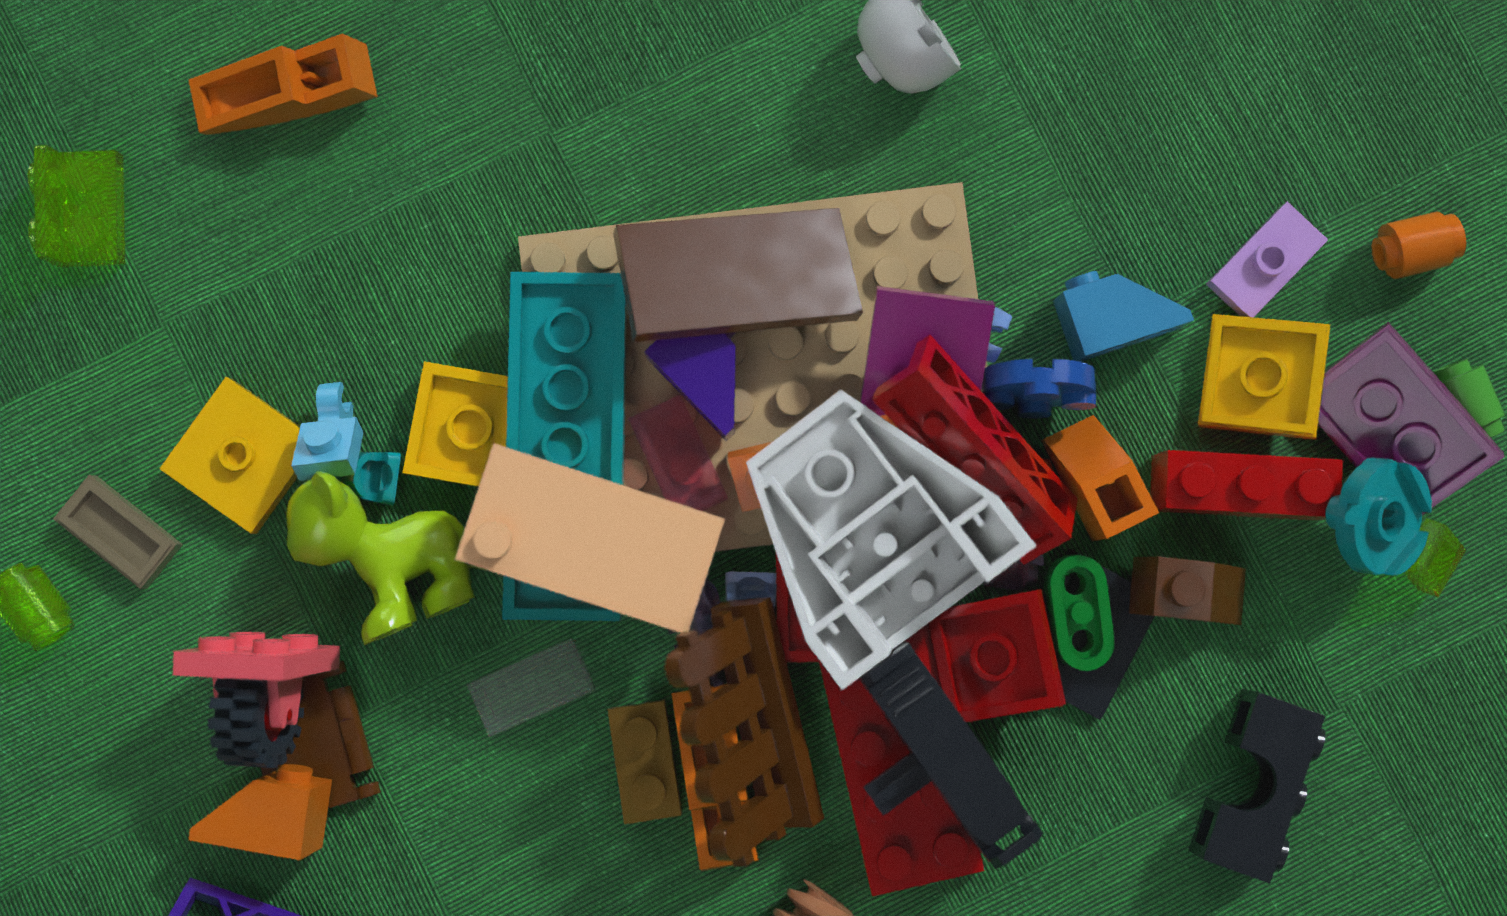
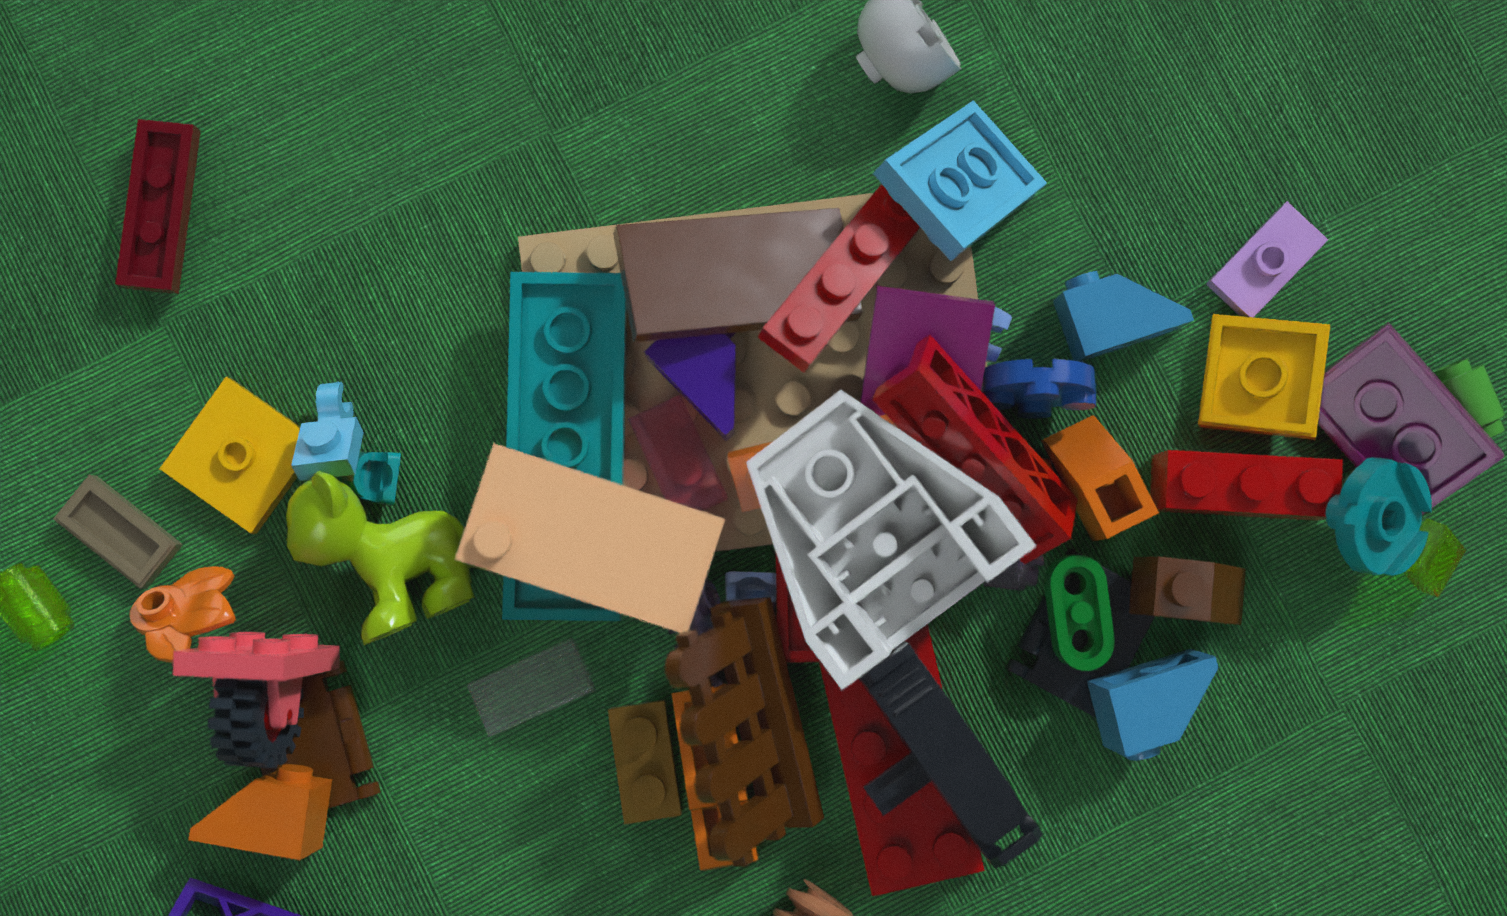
clear neon green bracket [28,145,125,267] -> none
orange slope [189,33,378,135] -> none
yellow plate [402,361,508,487] -> none
red plate [928,589,1066,722] -> none
black arch [1188,689,1326,884] -> none
orange brick [1372,211,1466,279] -> none
none -> dark red plate [115,119,201,294]
none -> orange plate [129,566,236,663]
none -> plate [757,184,921,373]
none -> medium azure plate [873,100,1047,261]
none -> dark azure slope [1087,649,1218,760]

